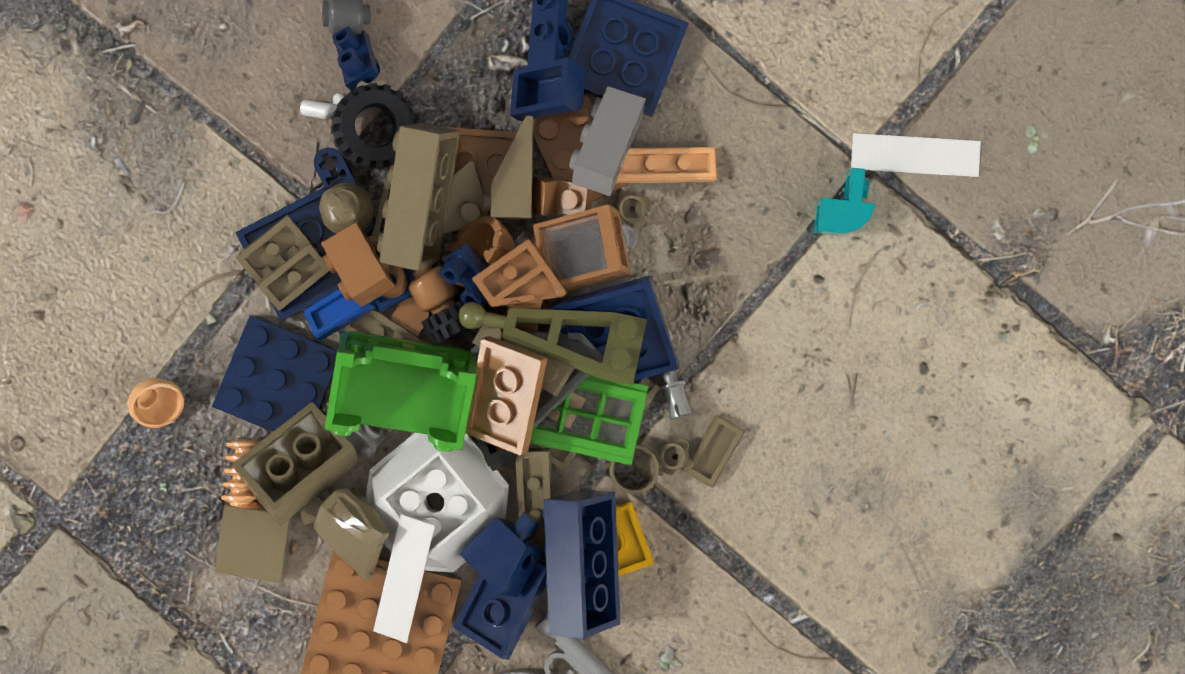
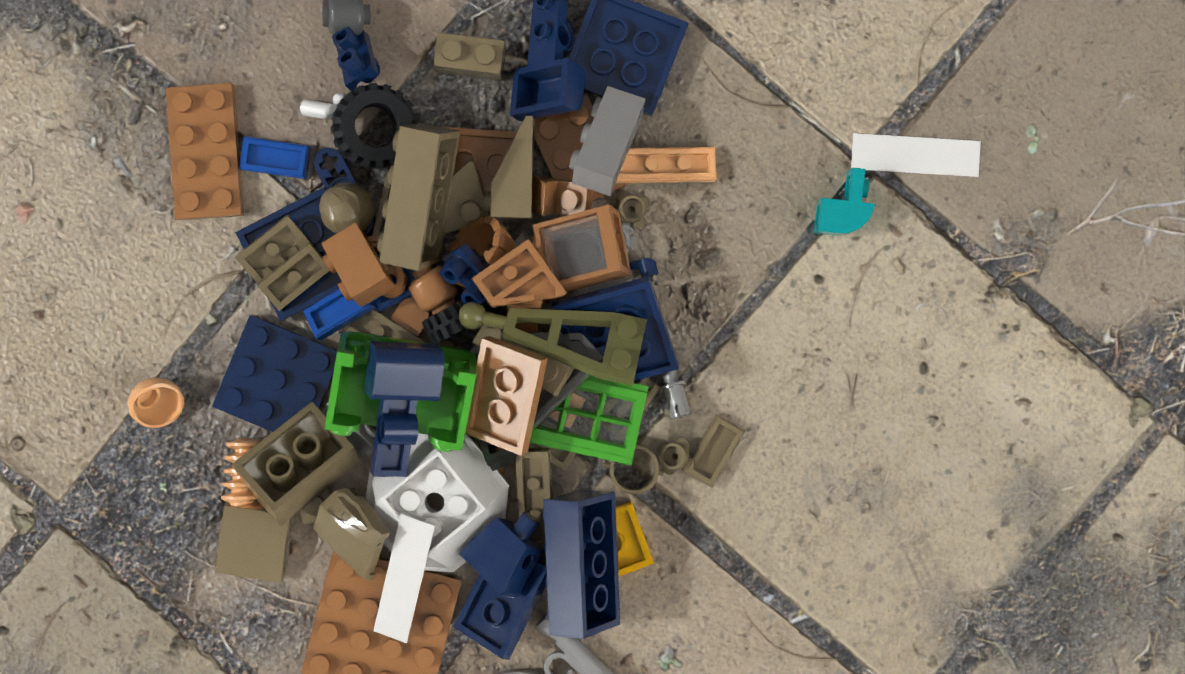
none -> medium nougat plate [166,83,244,220]
none -> blue tile [239,137,311,180]
none -> dark blue plate [364,341,444,477]
none -> dark tan brick [433,33,506,81]
none -> dark blue hand [629,258,658,278]

